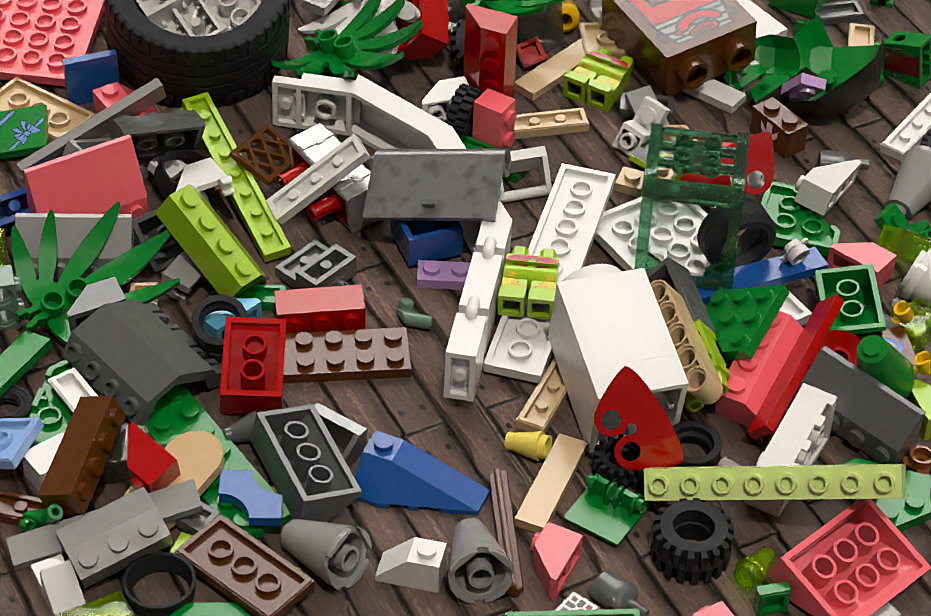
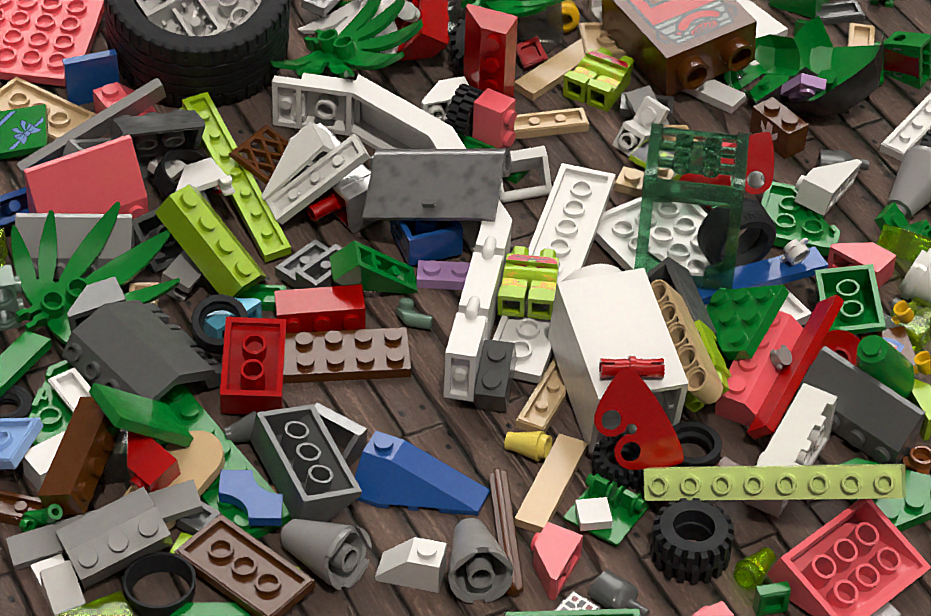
none -> green tile [89,383,194,447]
none -> white slope [262,122,336,201]
none -> green slope [330,241,418,294]
none -> dark grey brick [474,339,517,413]
none -> white tile [575,497,613,531]
none -> red pin [599,356,665,378]
none -> light grey piece [770,345,792,370]

